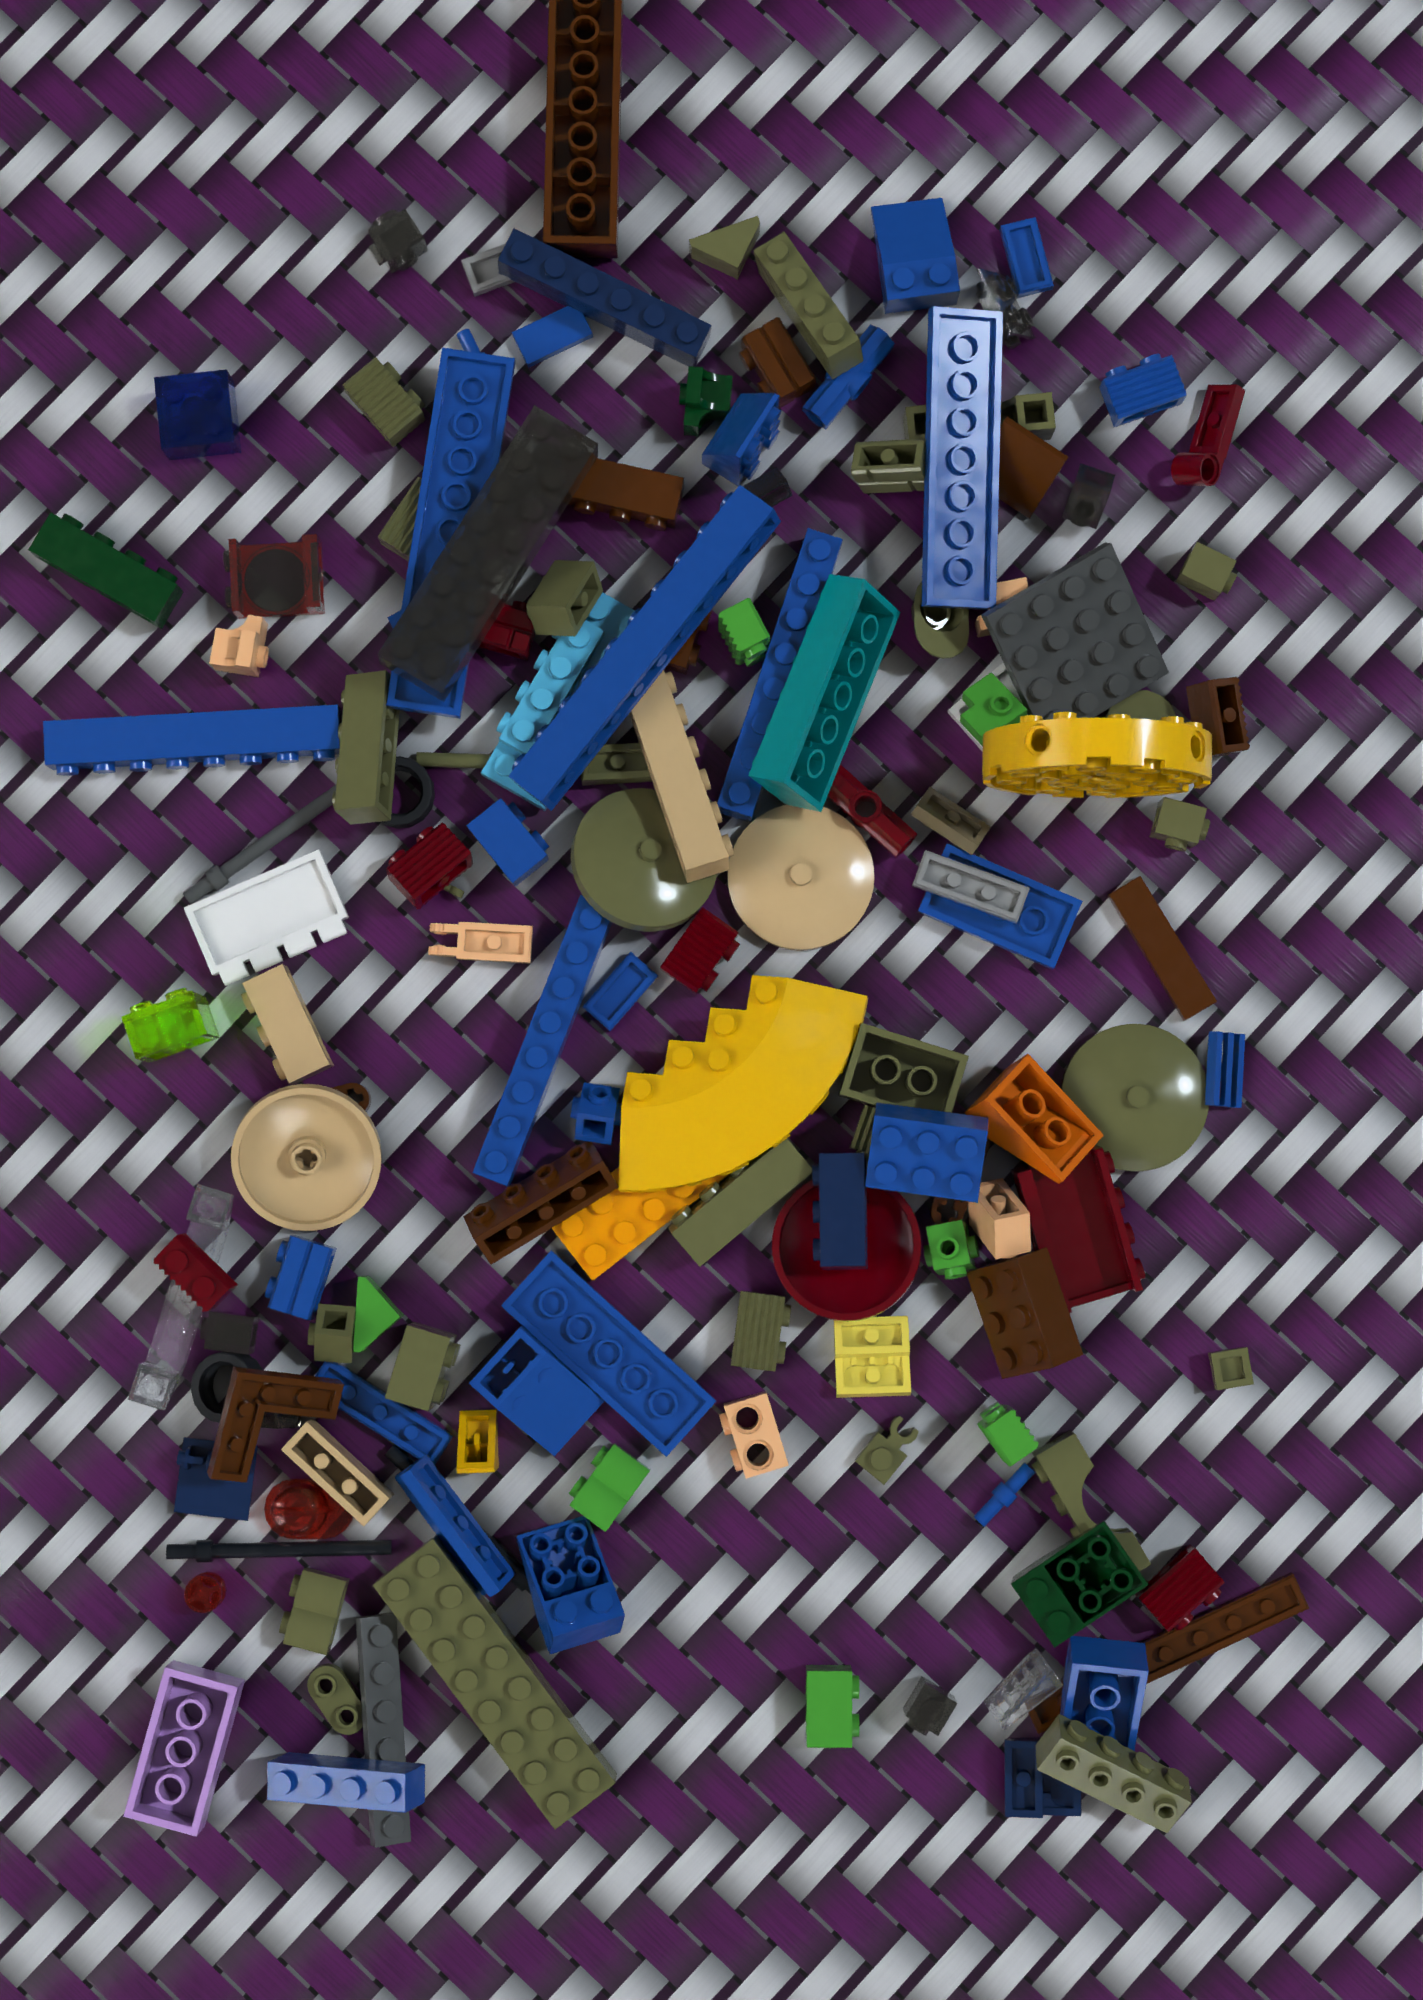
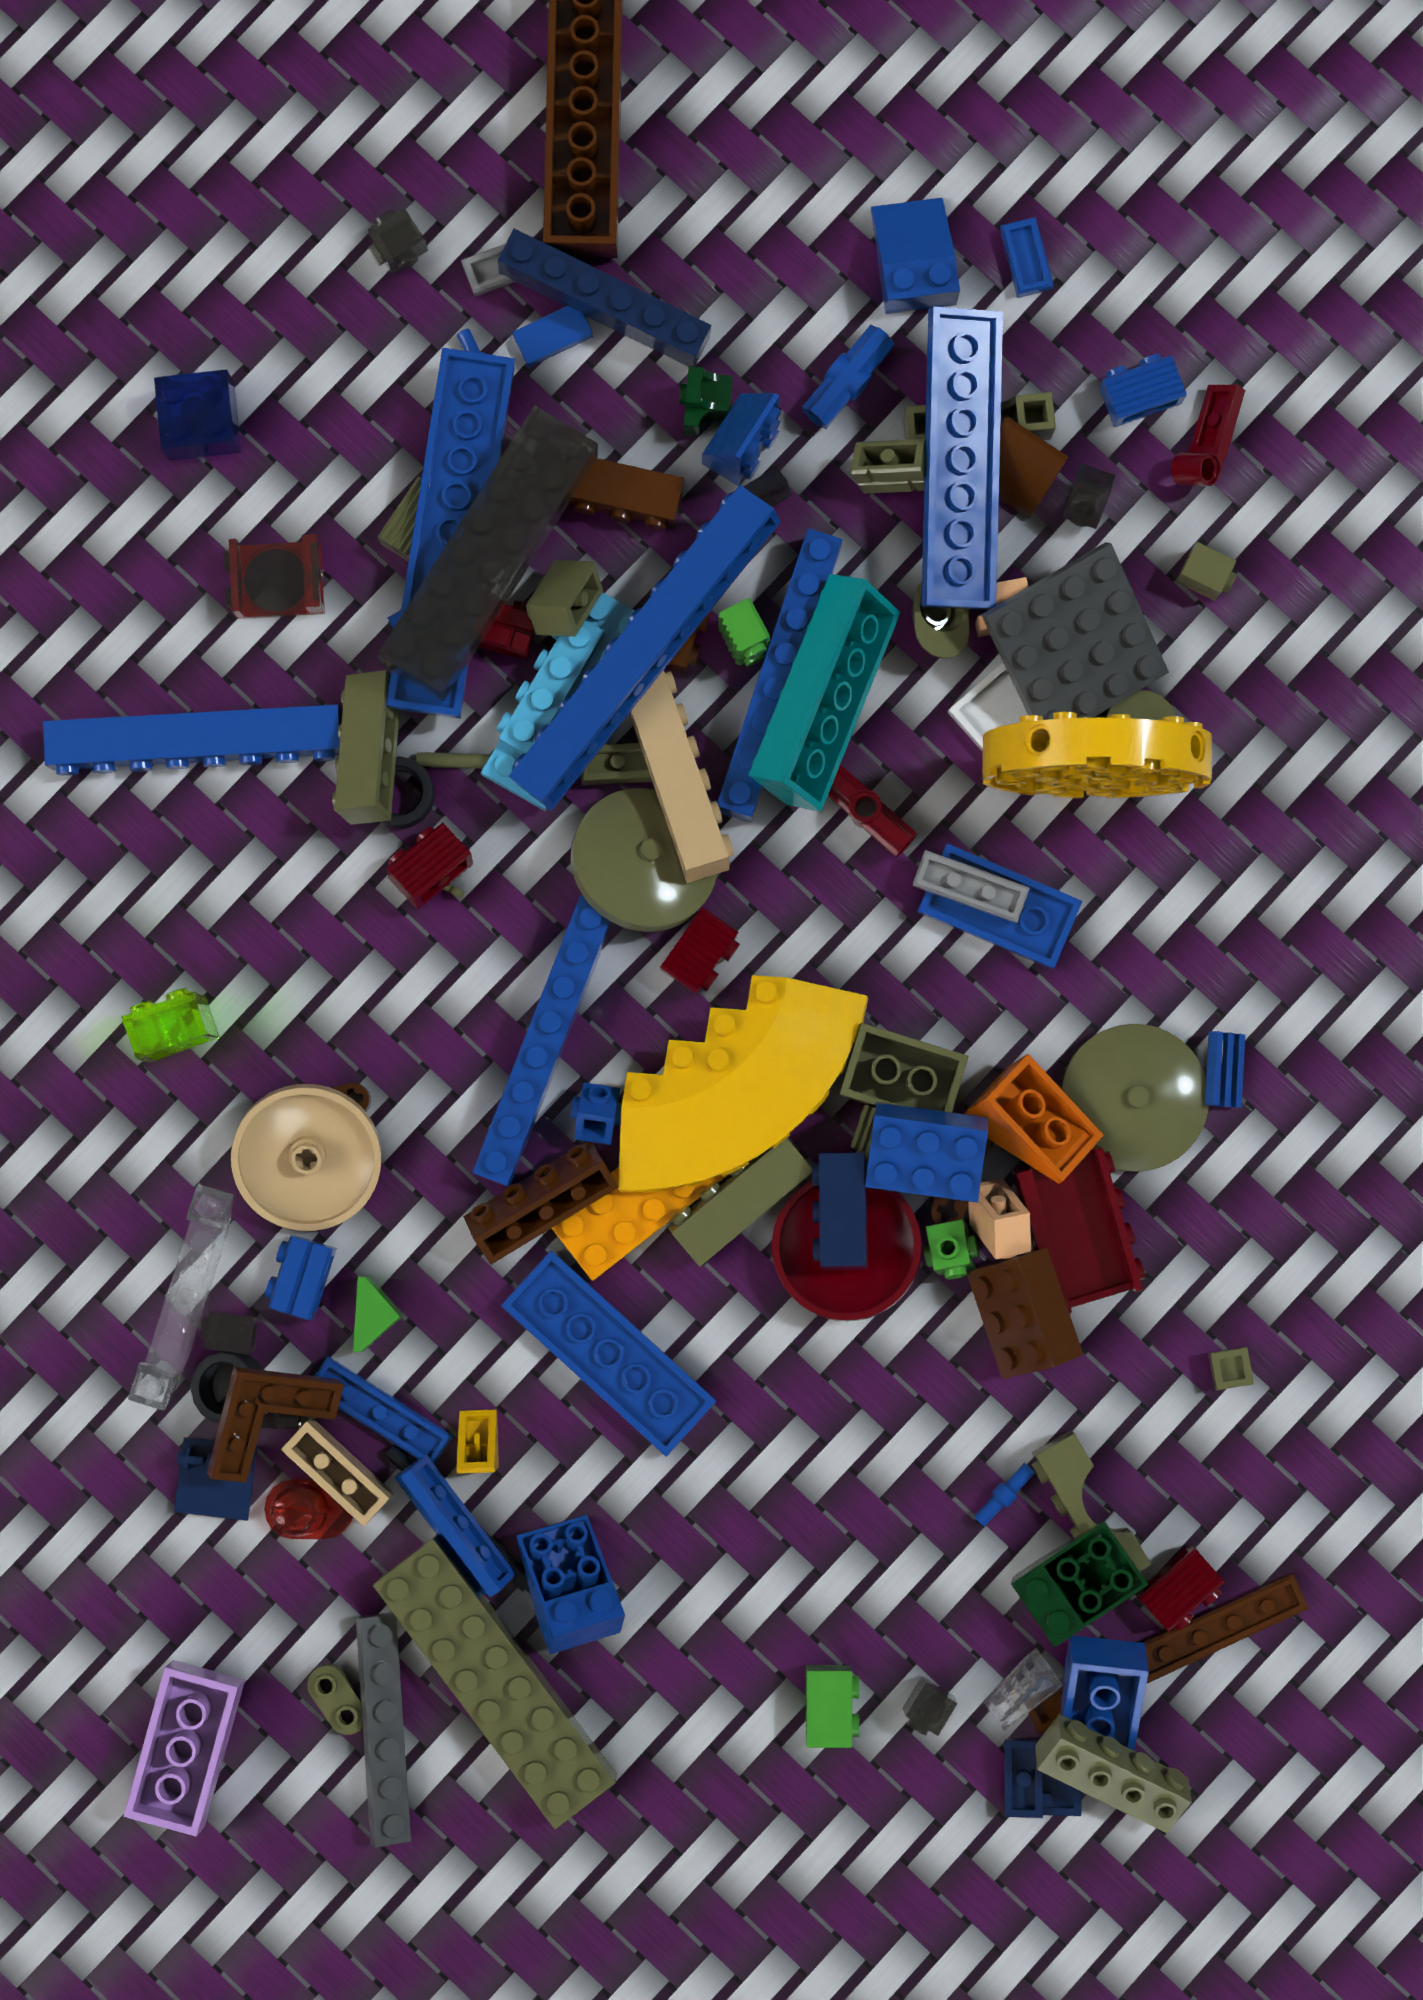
dark green brick [28,512,184,629] -> none
dark red brick [154,1233,238,1312] -> none
black bar [166,1540,392,1563] -> none
dark grey bar [183,785,336,904] -> none
white hinge [184,849,349,986] -> none
clear red wheel [184,1571,227,1613] -> none
light nougat brick [209,615,269,677] -> none
tan brick [241,964,334,1085] -> none
brick [267,1752,425,1813] -> none
olive brick [279,1567,350,1655] -> none
olive brick [308,1304,356,1364] -> none
olive brick [342,357,426,447] -> none
olive brick [385,1322,461,1411] -> none
light nougat hinge [428,922,533,964] -> none
blue brick [466,798,549,887] -> none
blue slope [469,1326,604,1456] -> none
bright green brick [569,1443,651,1532] -> none
blue tile [583,952,659,1032] -> none
olive slope [689,216,760,280] -> none
light nougat brick [719,1391,789,1479] -> none
tan dish [727,805,874,951] -> none
olive brick [731,1290,791,1372] -> none
reddish brown brick [739,317,816,408] -> none
olive brick [753,231,864,380] -> none
light yellow slope [834,1316,911,1398] -> none
olive plate [855,1415,919,1485] -> none
dark tan plate [911,787,991,855] -> none
bright green brick [960,672,1027,746] -> none
clear smoke hinge [976,268,1036,350] -> none
bright green brick [977,1402,1039,1467] -> none
reddish brown tile [1107,876,1217,1021] -> none
olive brick [1149,797,1210,851] -> none
reddish brown brick [1186,677,1250,757] -> none

